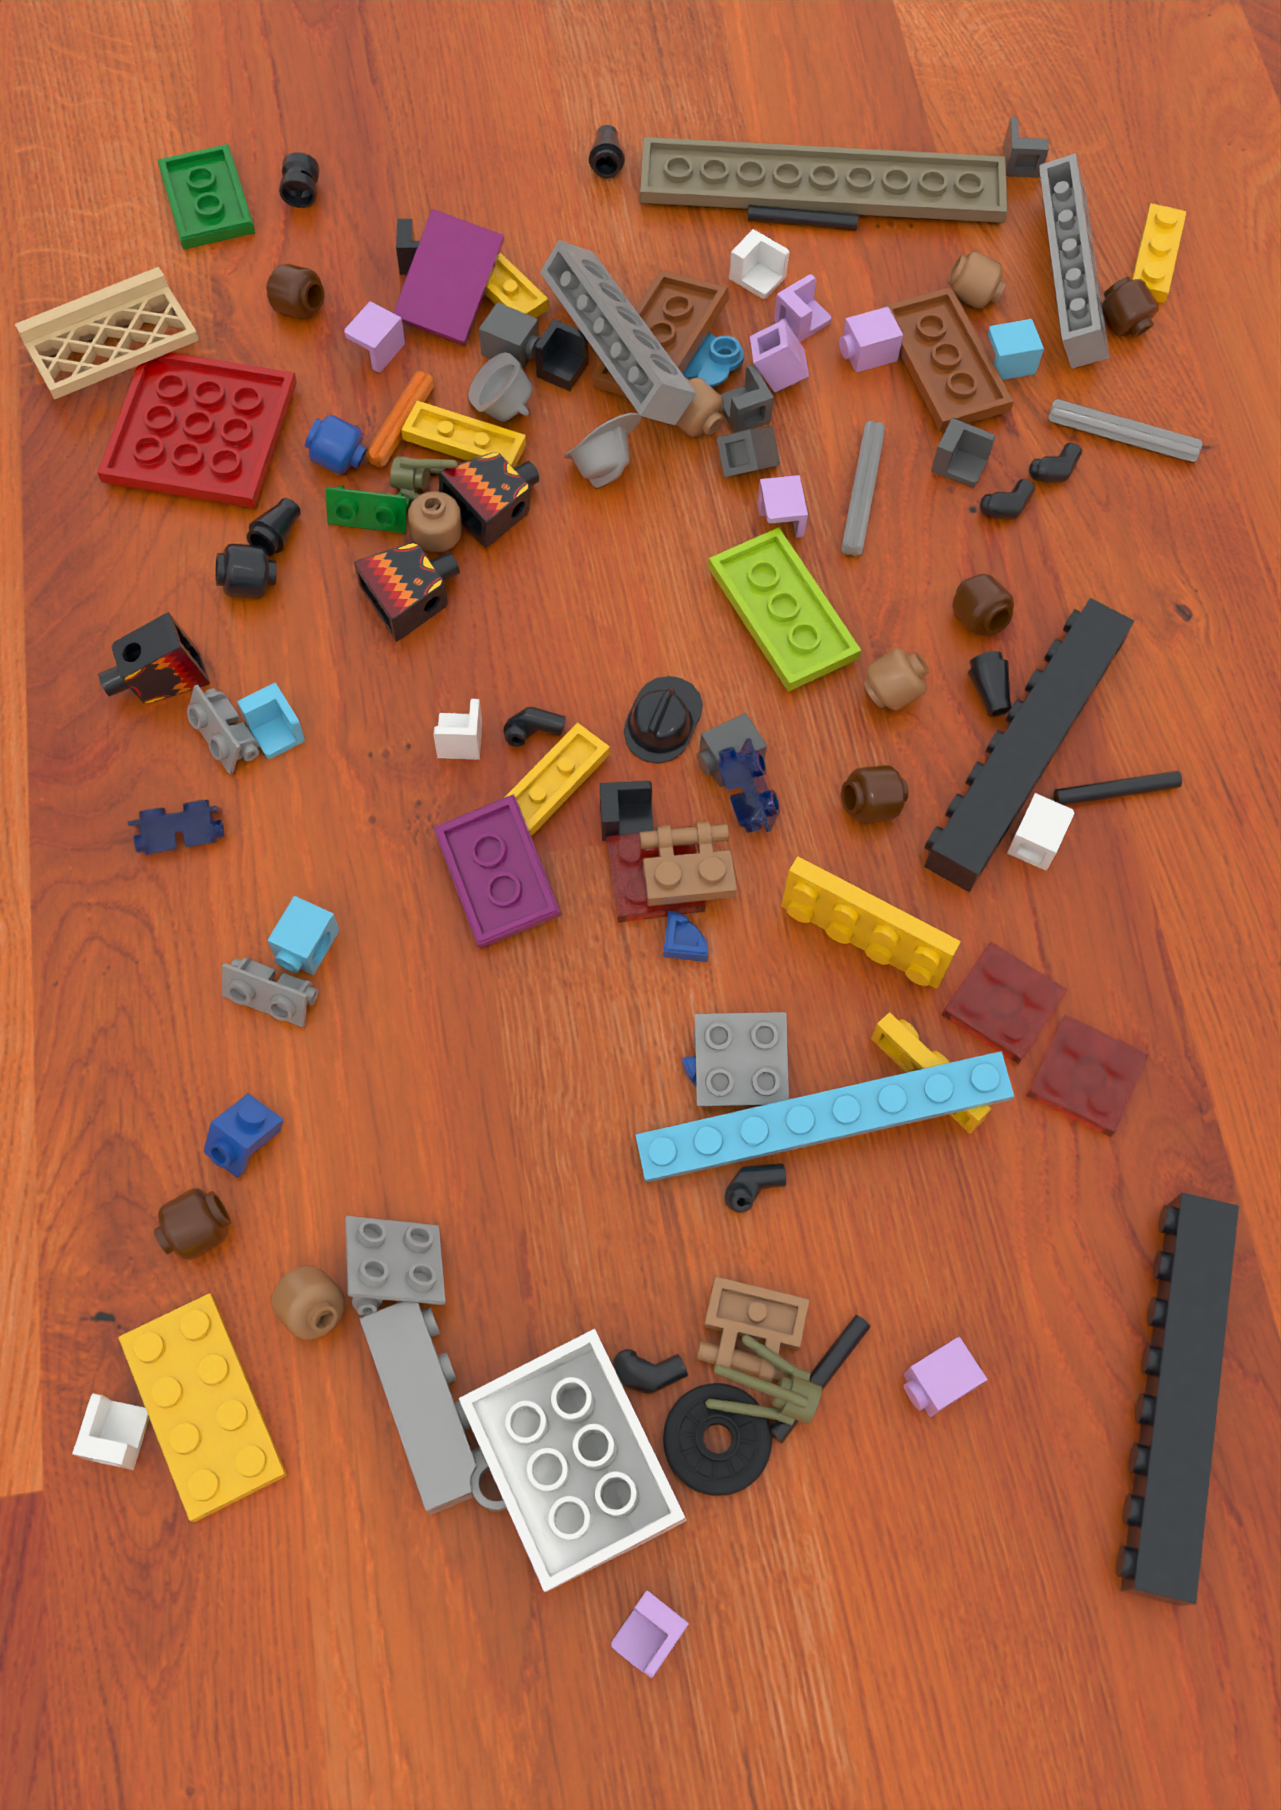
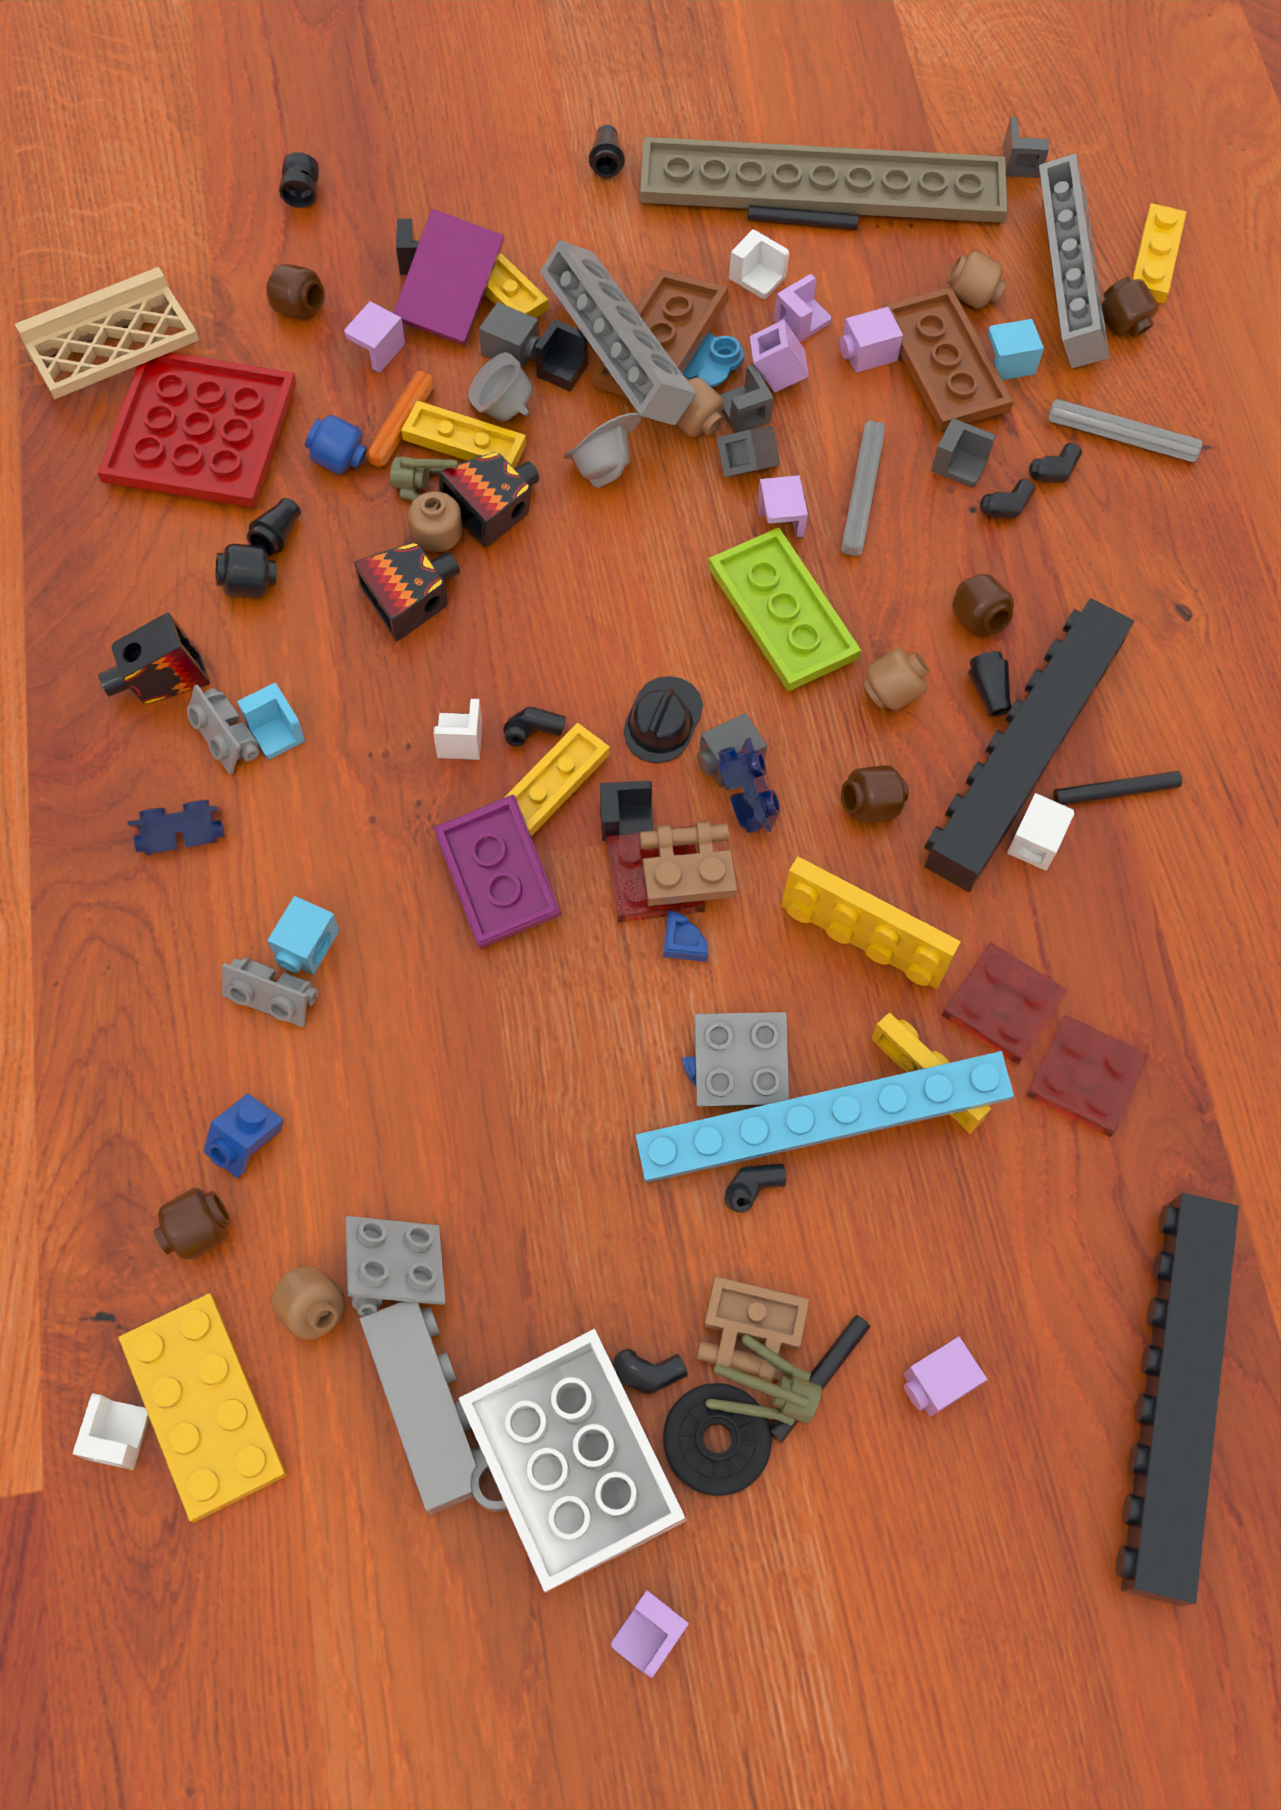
green tile [157,144,255,250] -> none
green hinge [325,485,411,534] -> none

